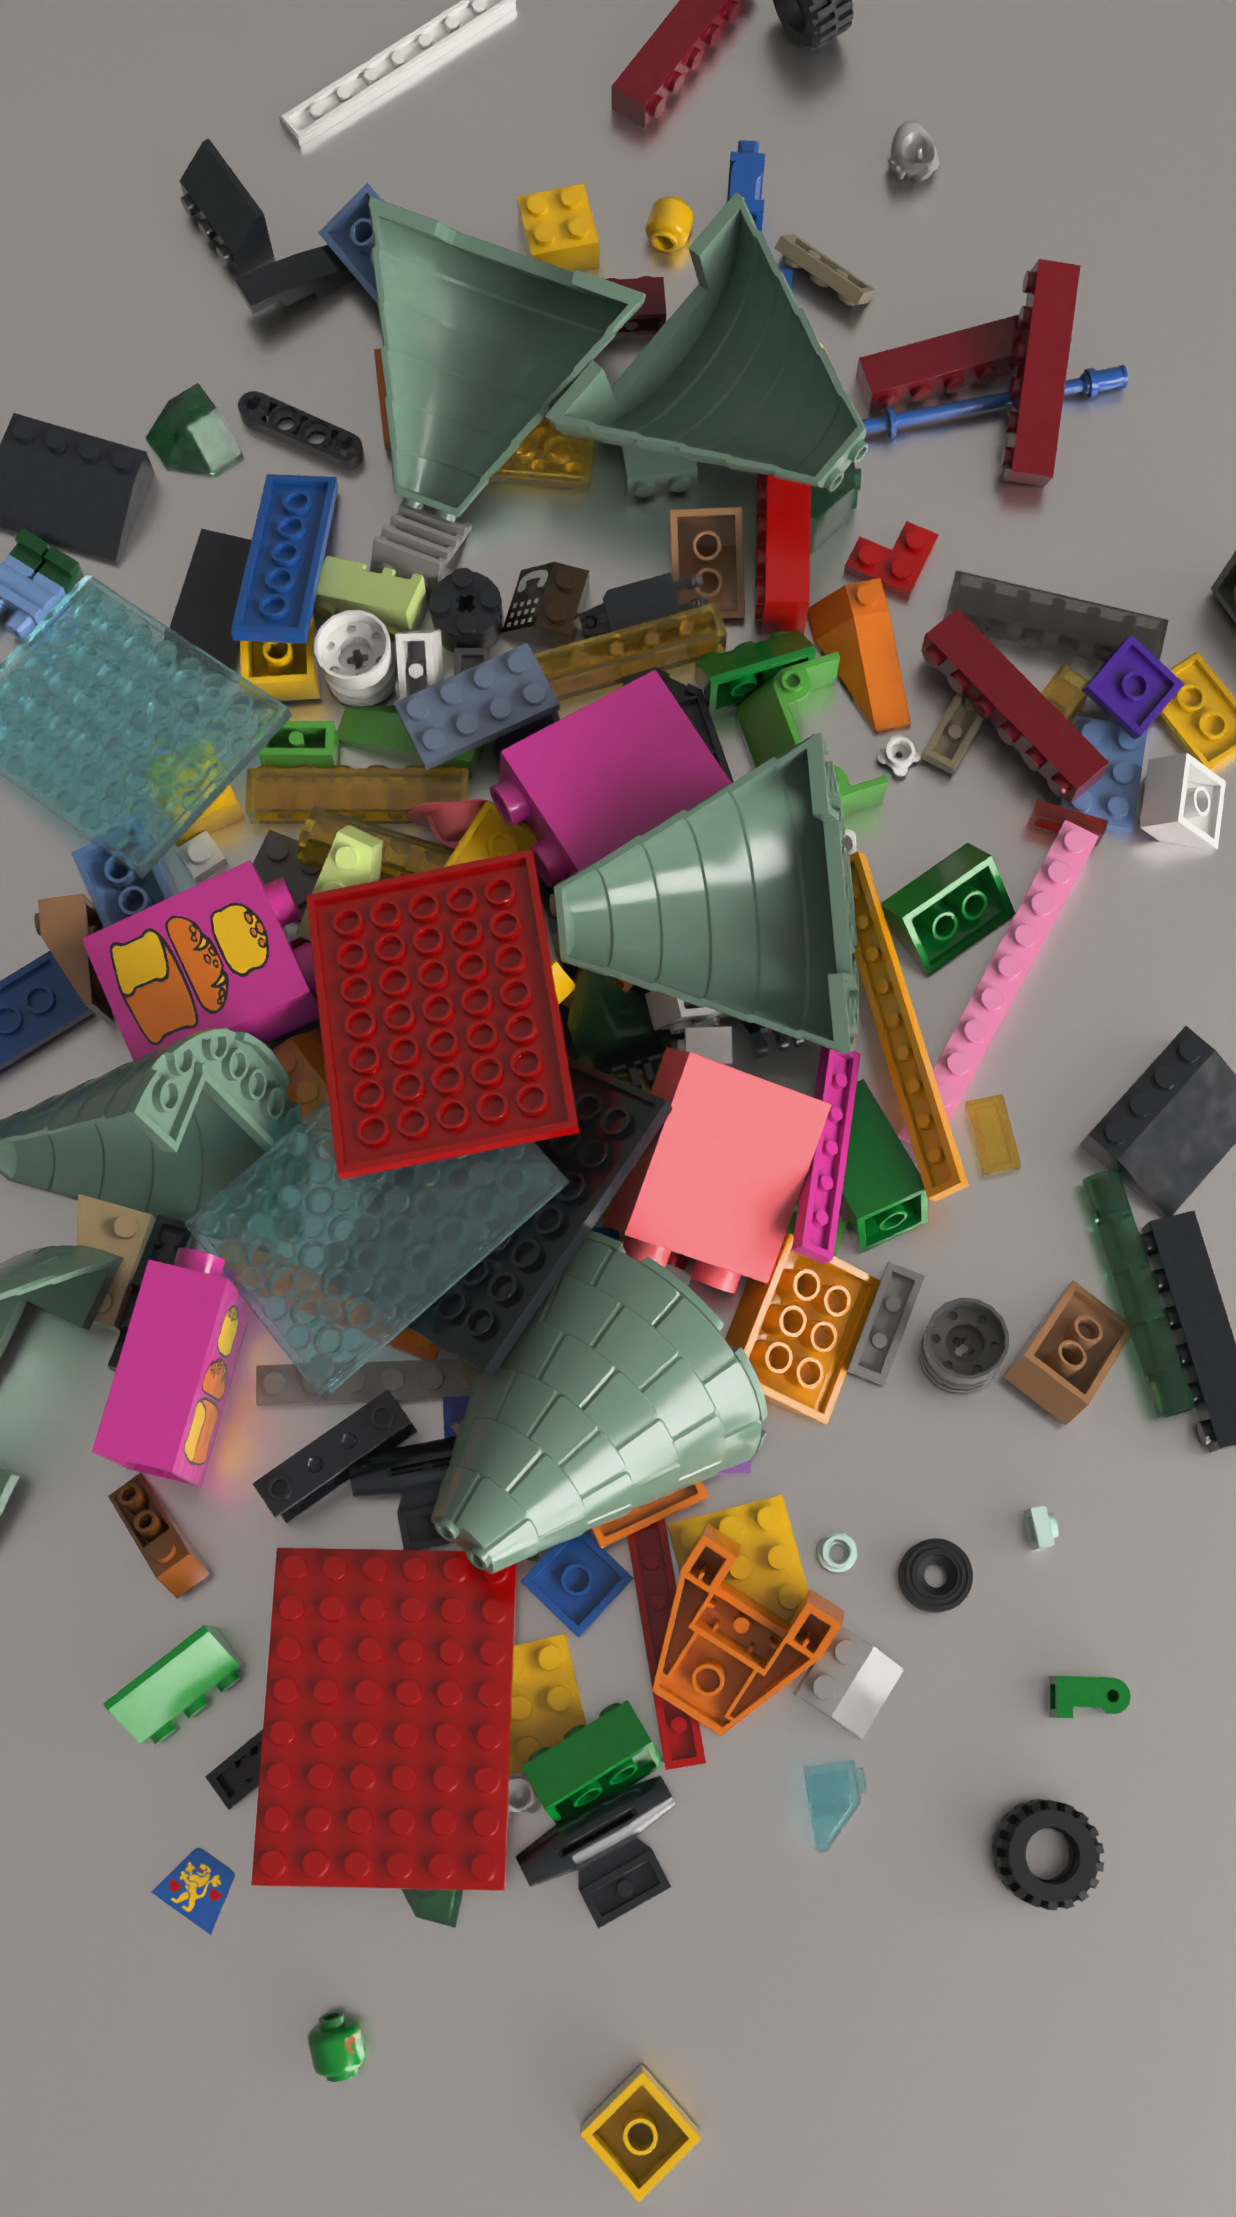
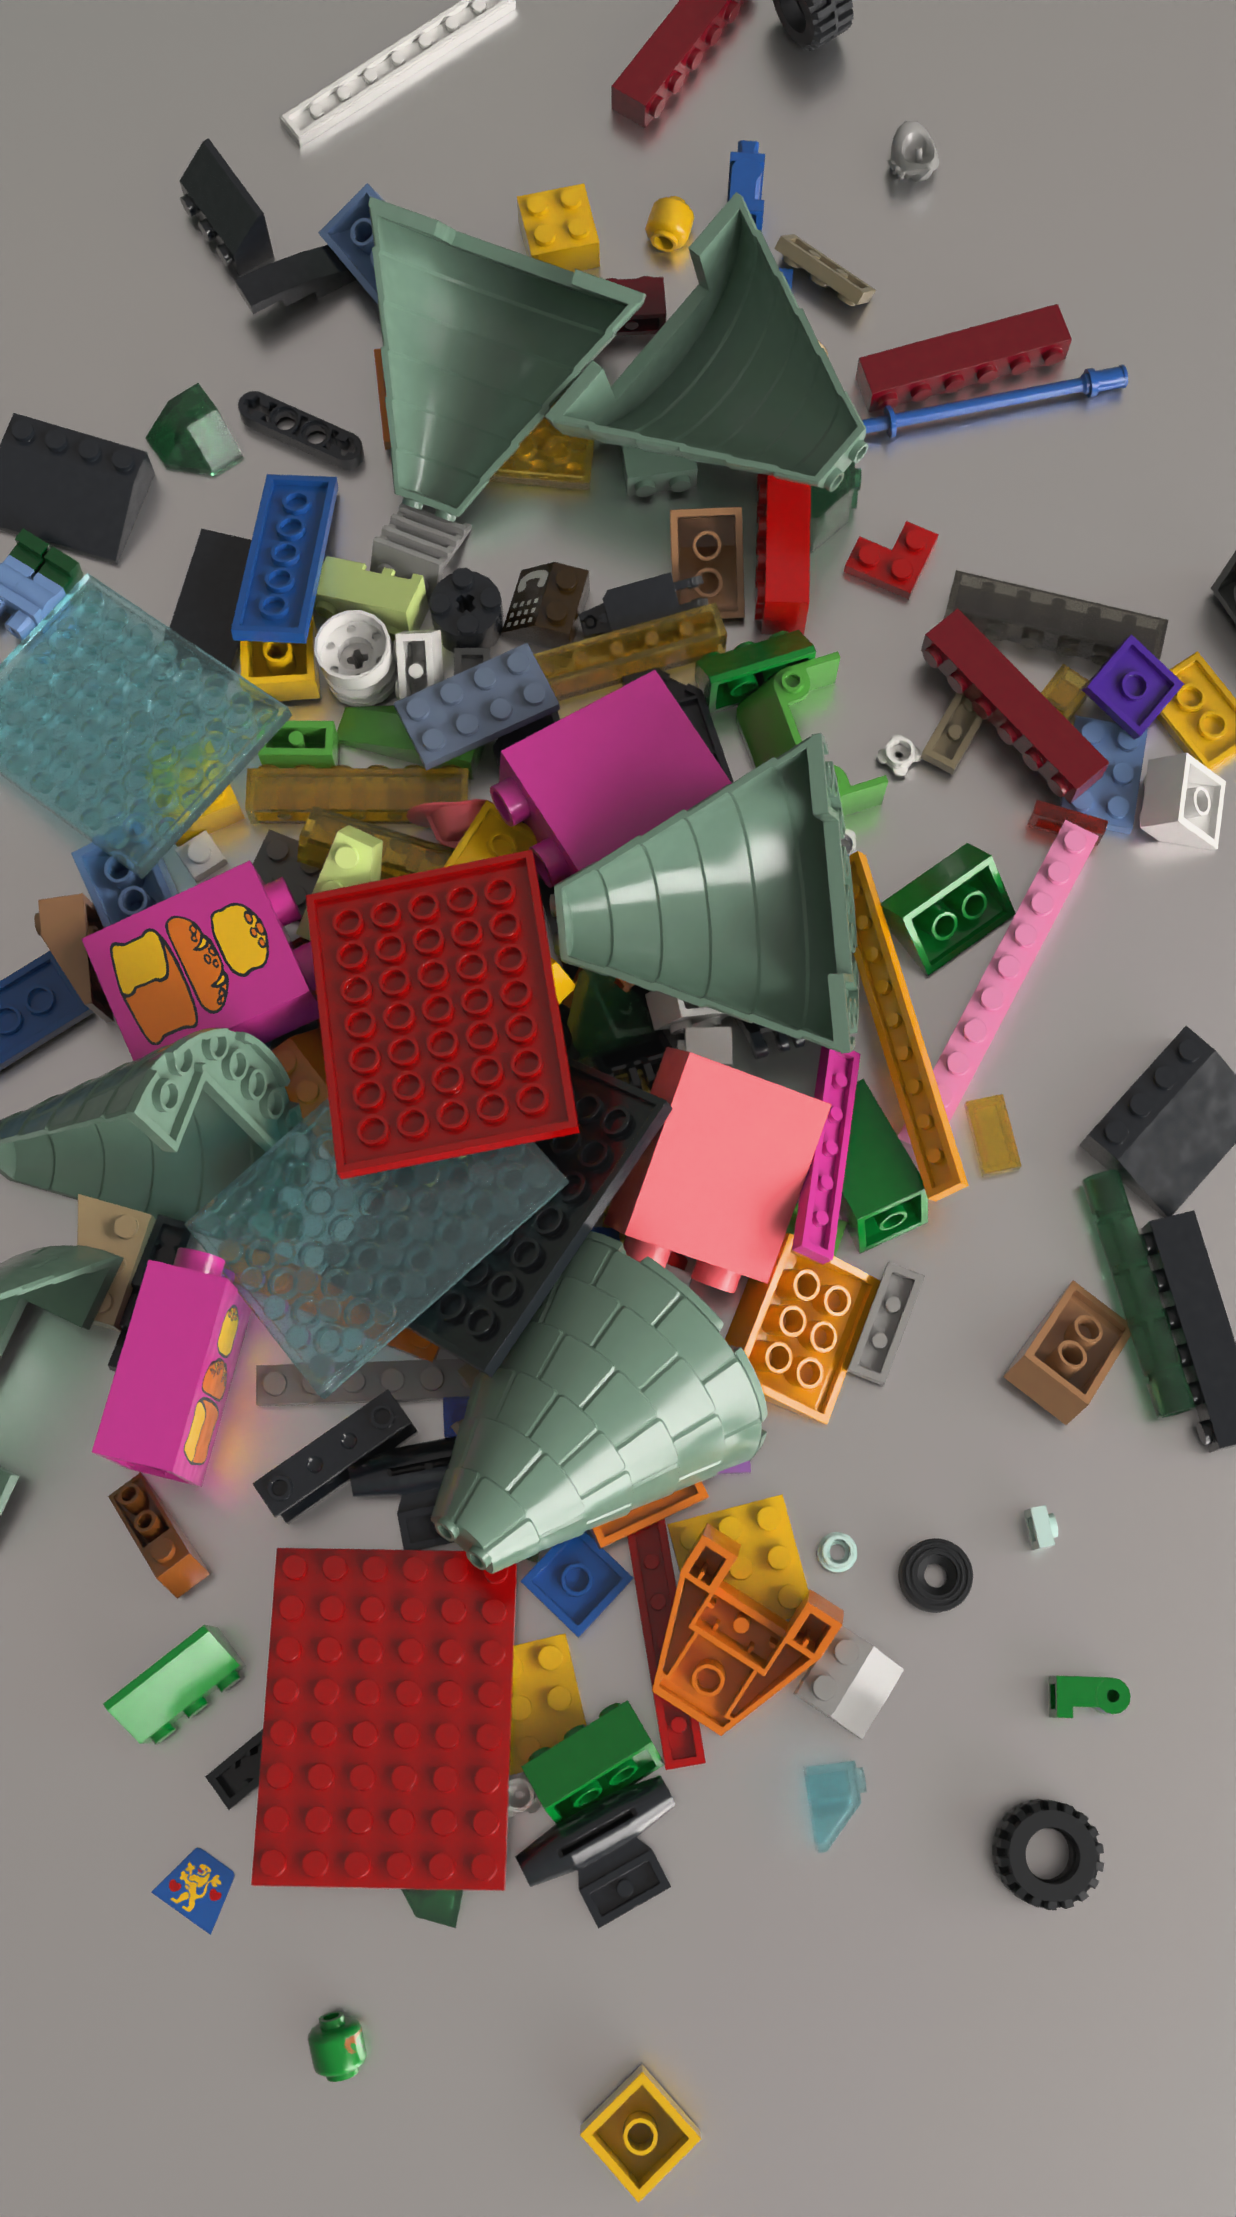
orange wedge [807,578,911,734] -> none
dark grey wheel [919,1298,1009,1393] -> none
dark red brick [1000,259,1081,486] -> none

